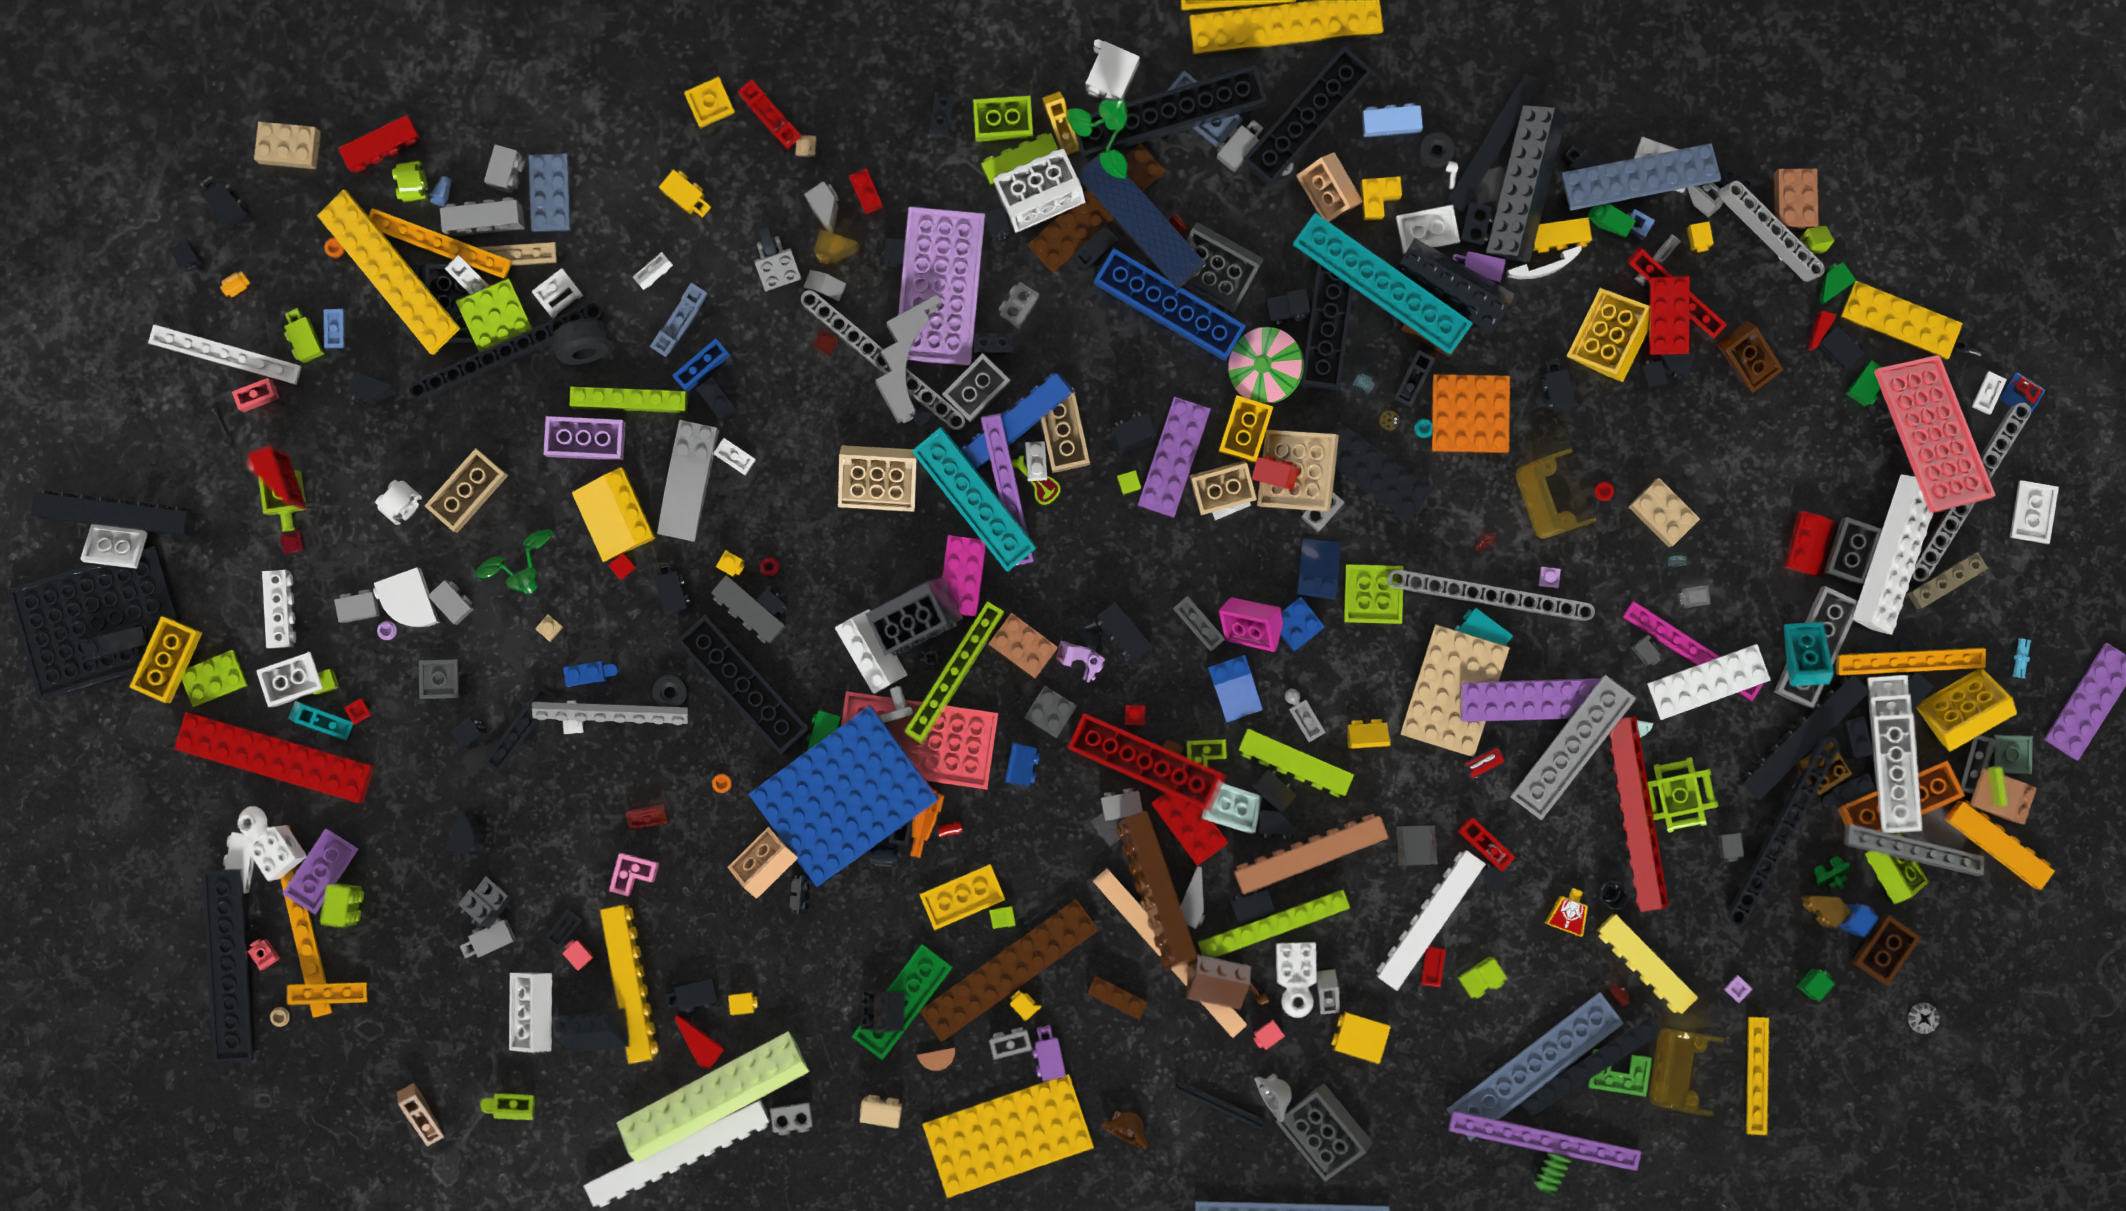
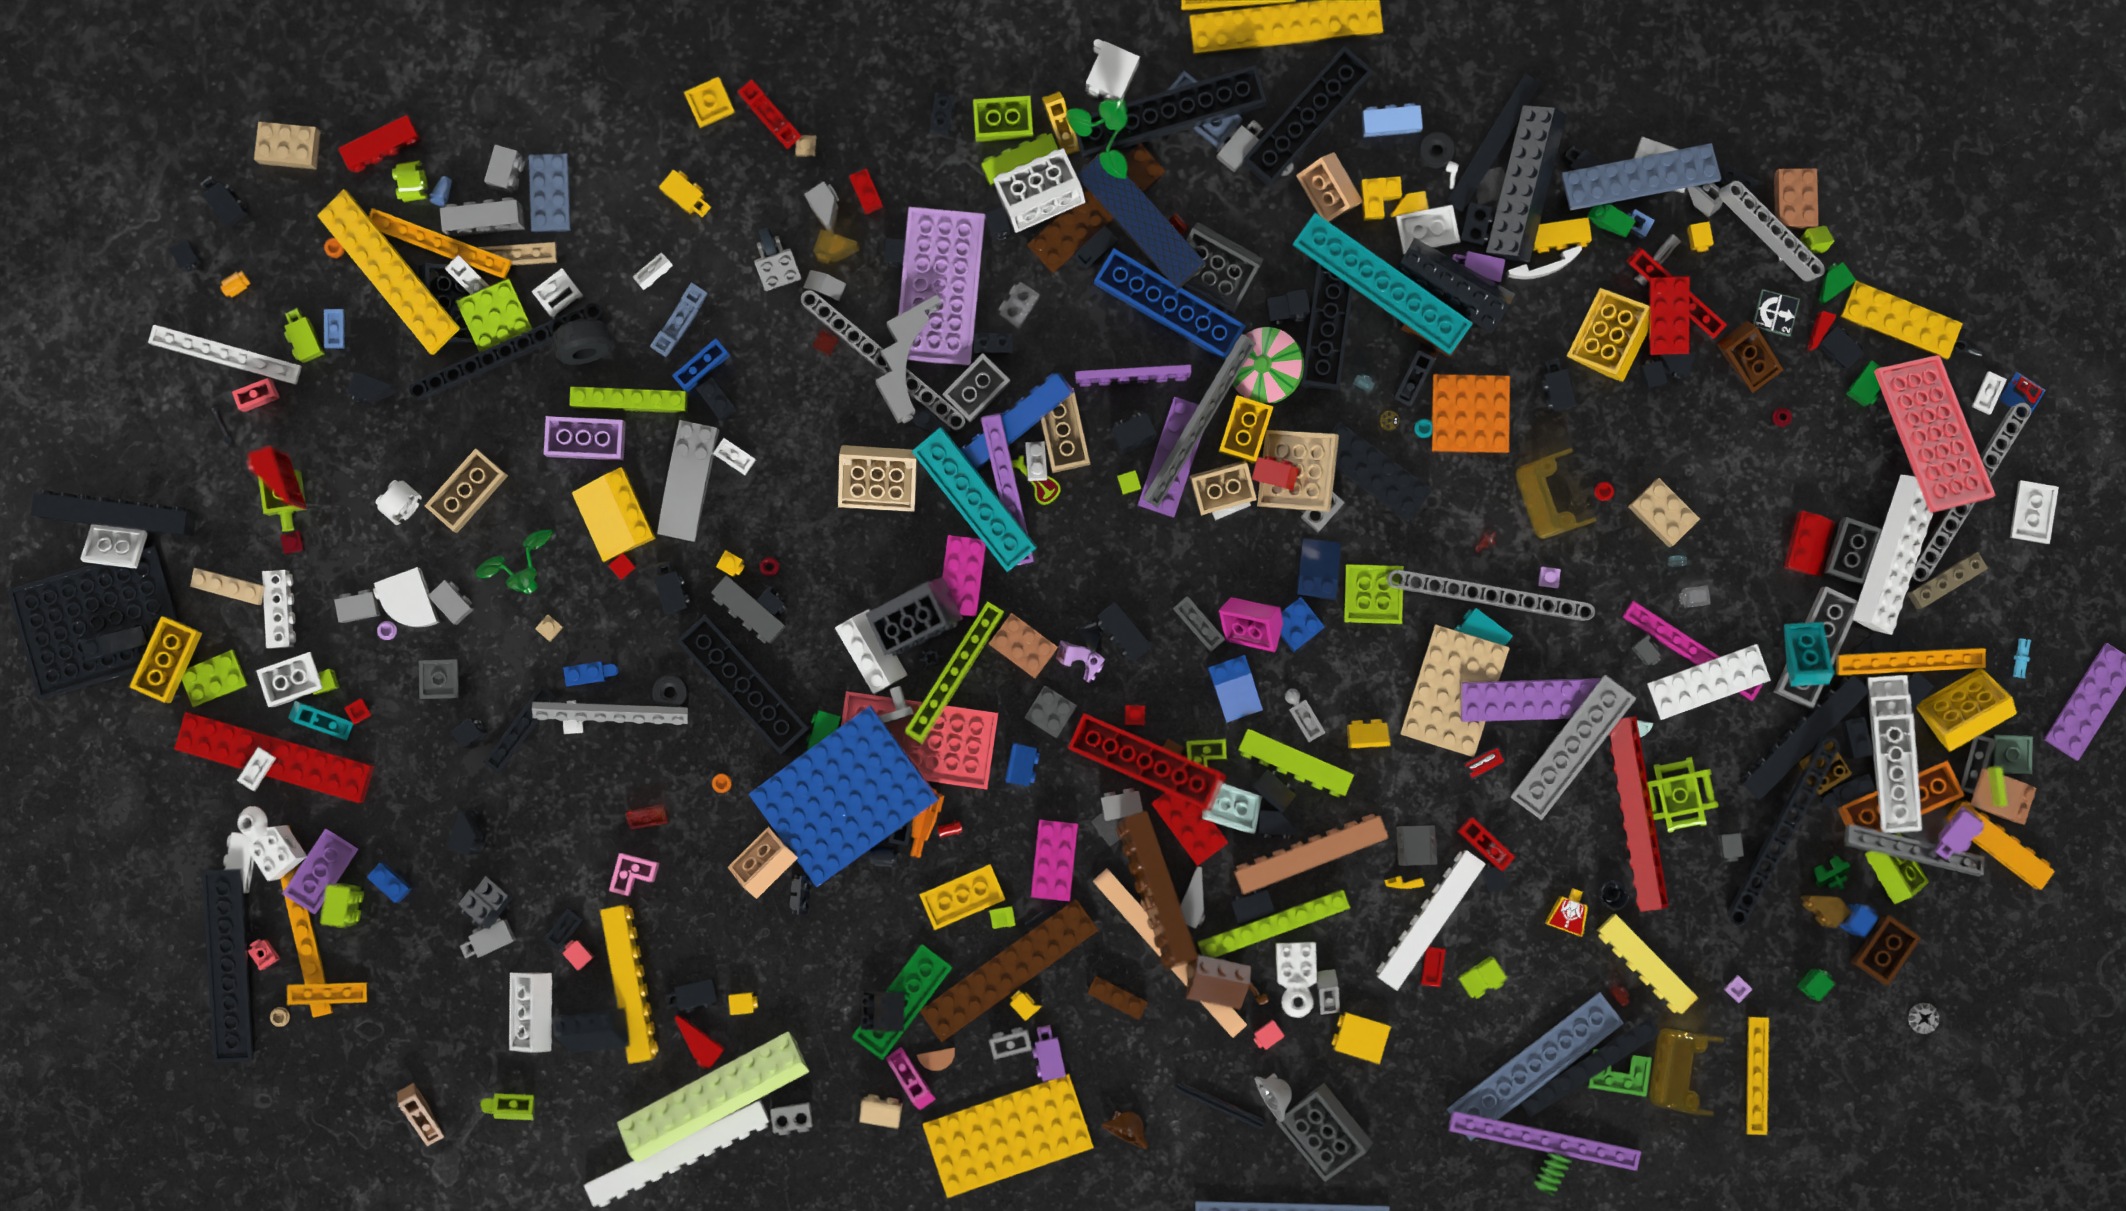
none -> tan plate [190,568,265,605]
none -> white plate [237,748,276,791]
none -> blue brick [367,862,412,903]
none -> dark pink slope [886,1047,935,1110]
none -> dark pink brick [1031,820,1078,901]
none -> medium lavender plate [1075,365,1191,386]
none -> dark grey plate [1143,334,1256,508]
none -> yellow slope [1384,876,1425,889]
none -> yellow slope [1390,191,1429,217]
none -> tile [1753,290,1800,337]
none -> dark red plate [1772,407,1792,427]
none -> medium lavender brick [1934,806,1984,859]

